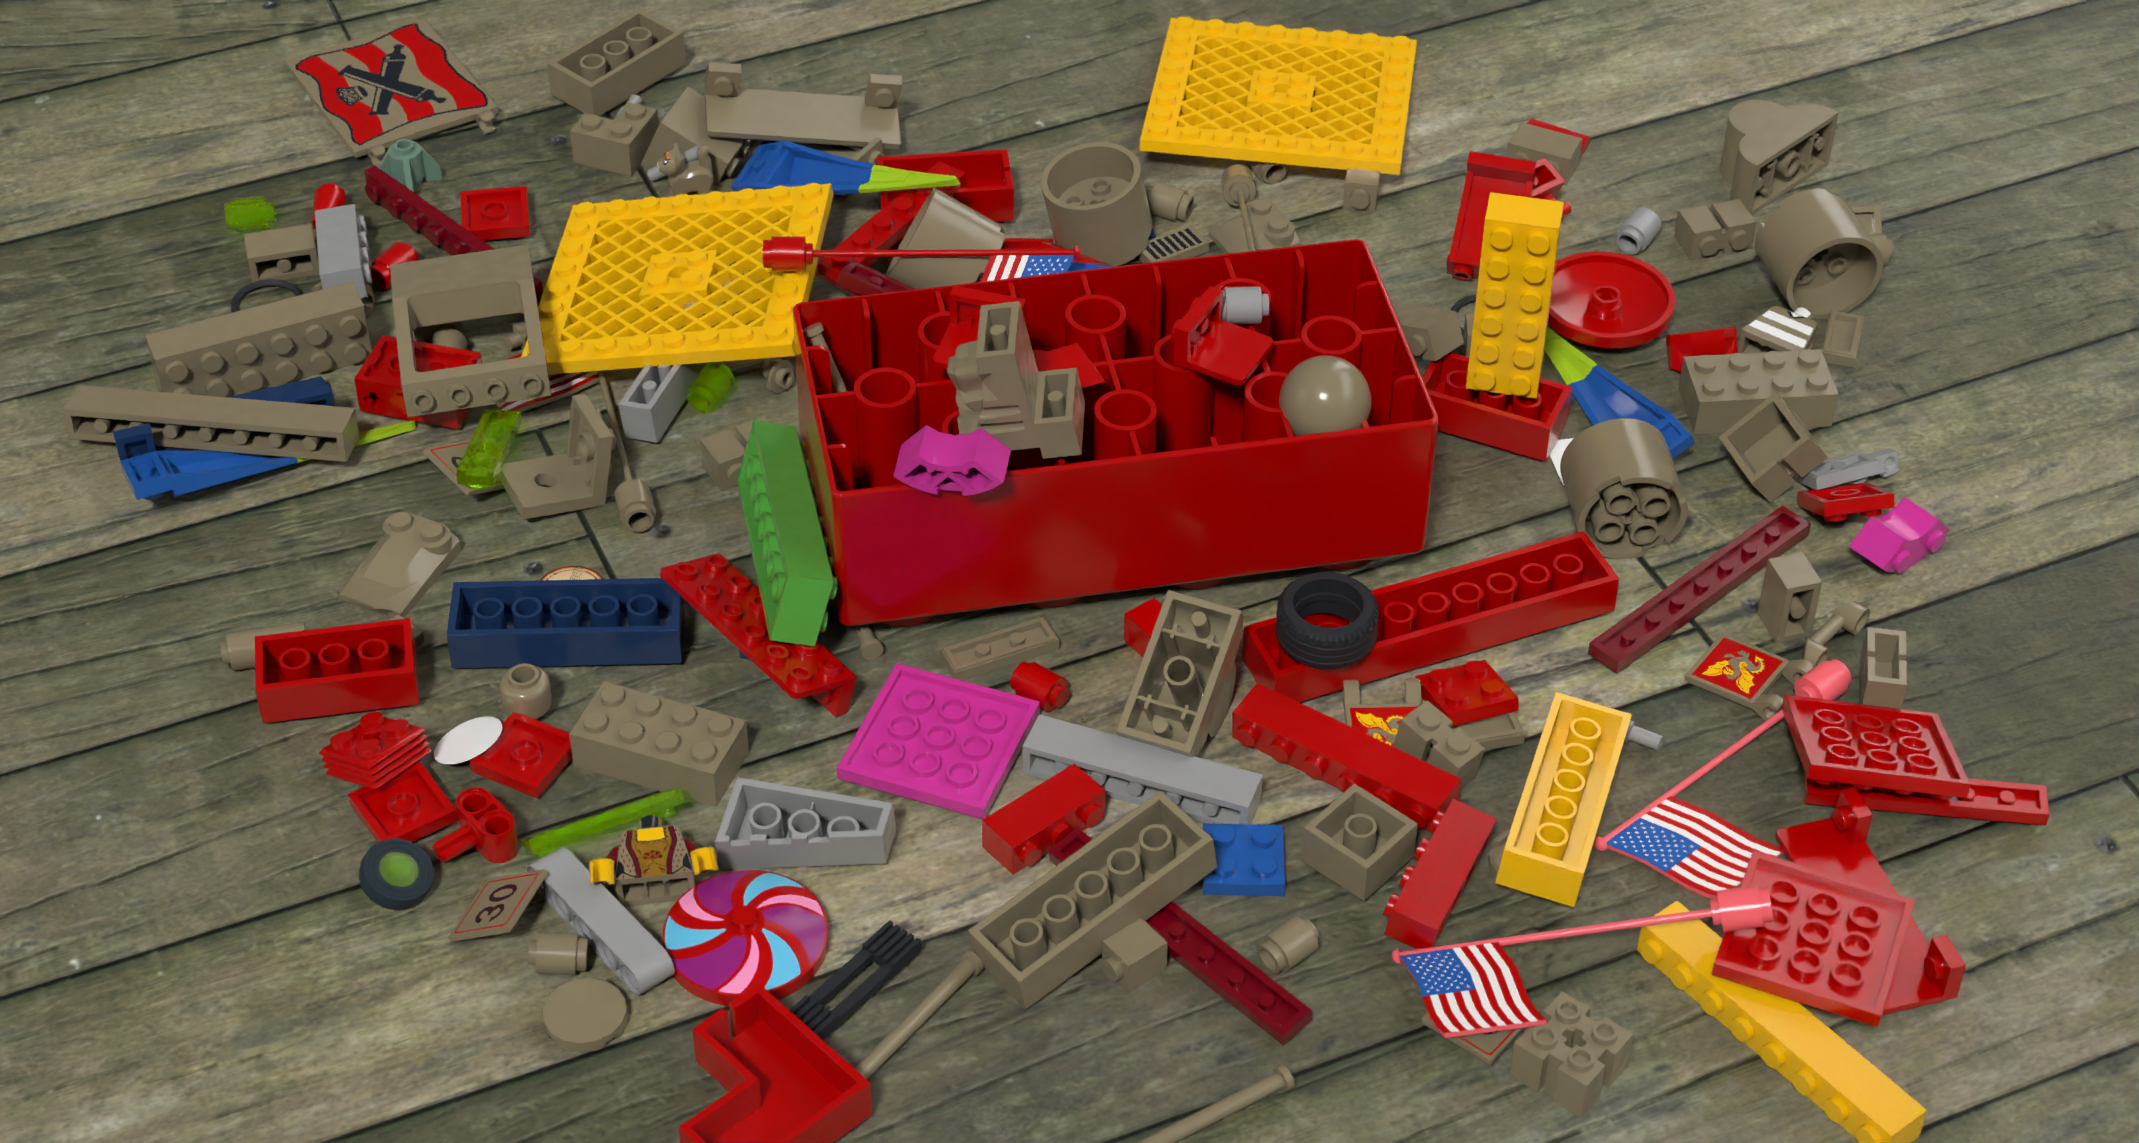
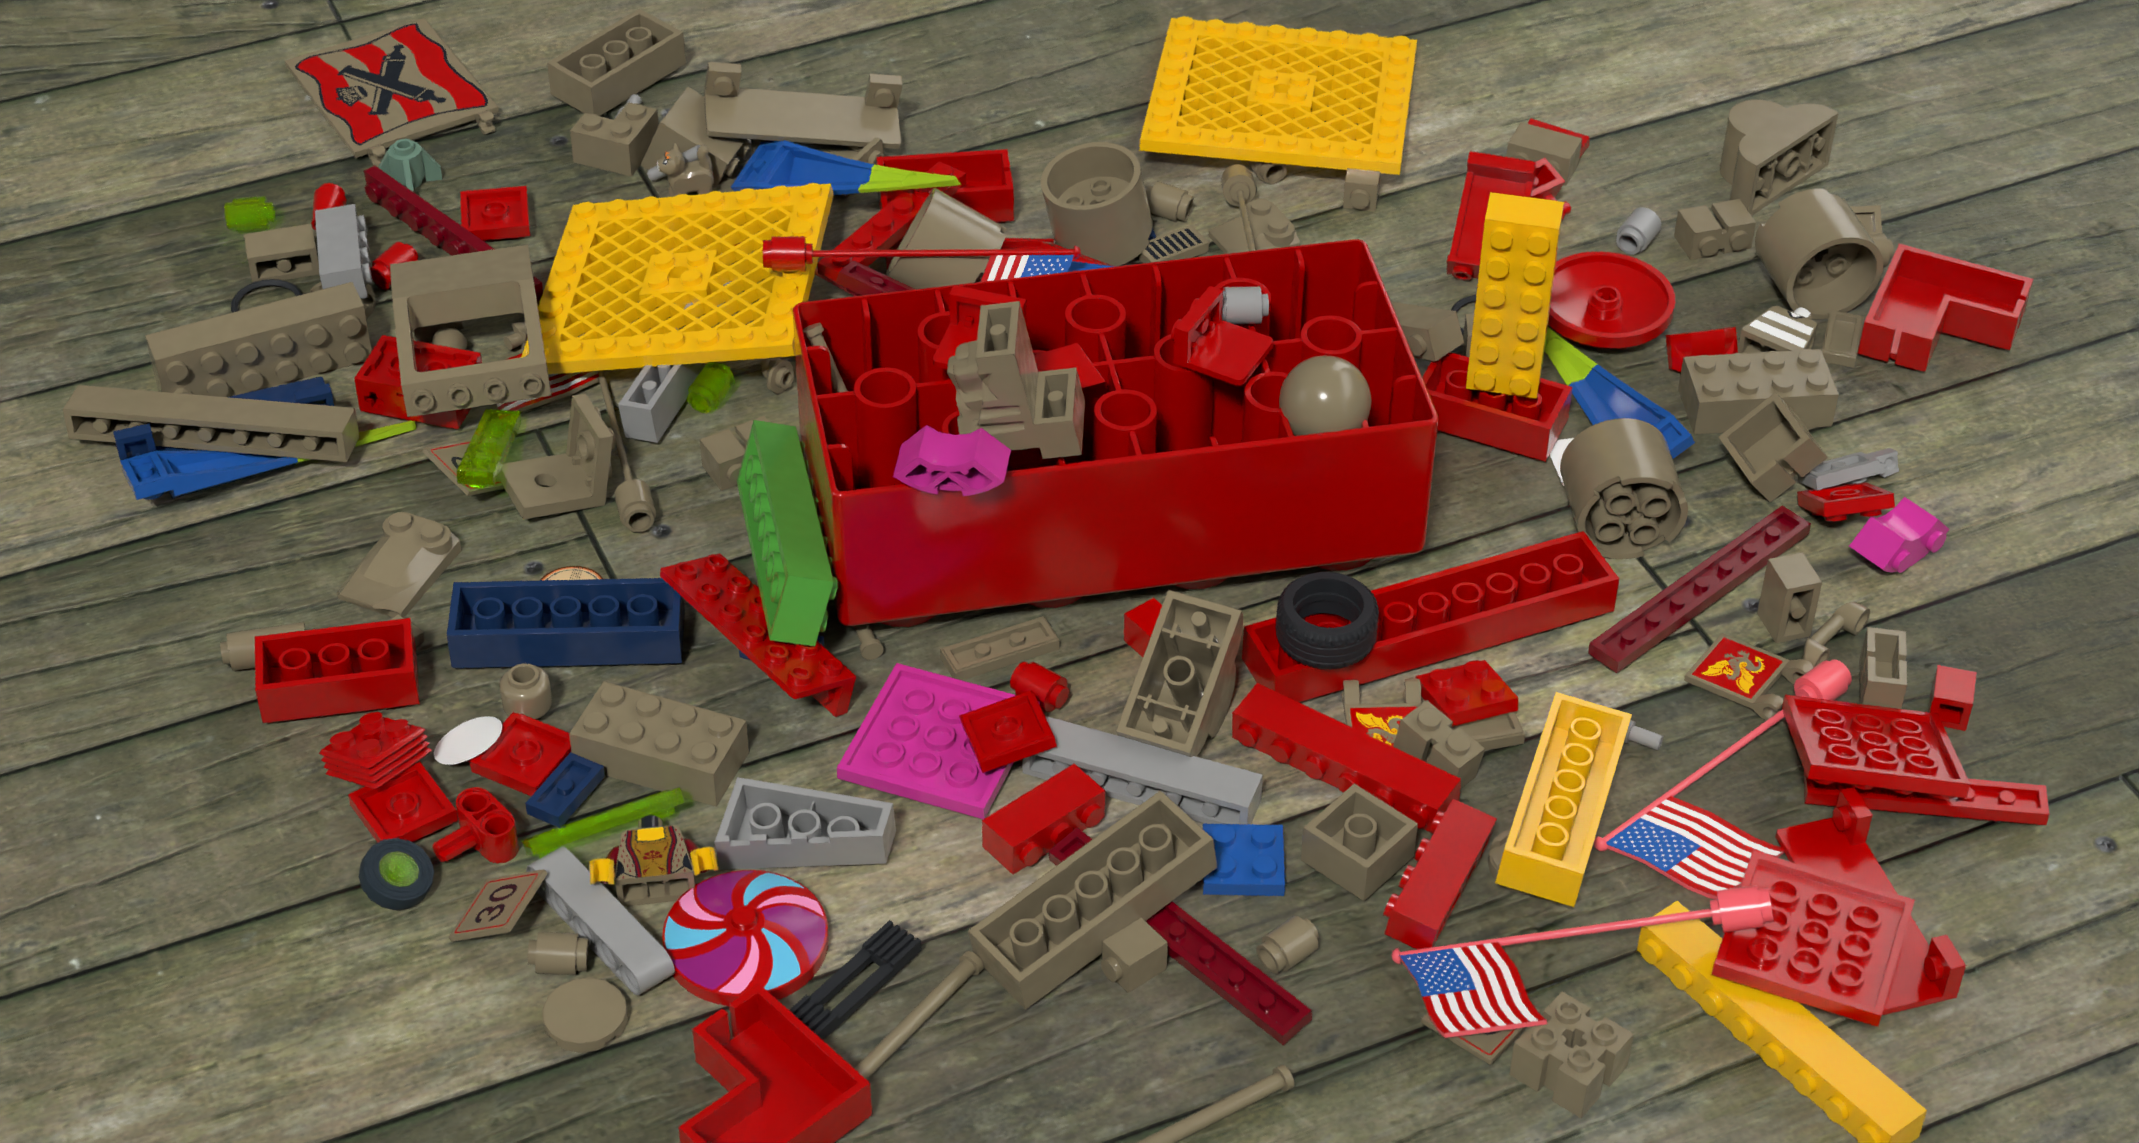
none -> dark blue plate [525,752,605,828]
none -> red tile [959,690,1057,773]
none -> red piece [1857,244,2033,372]
none -> brick [1928,665,1977,731]

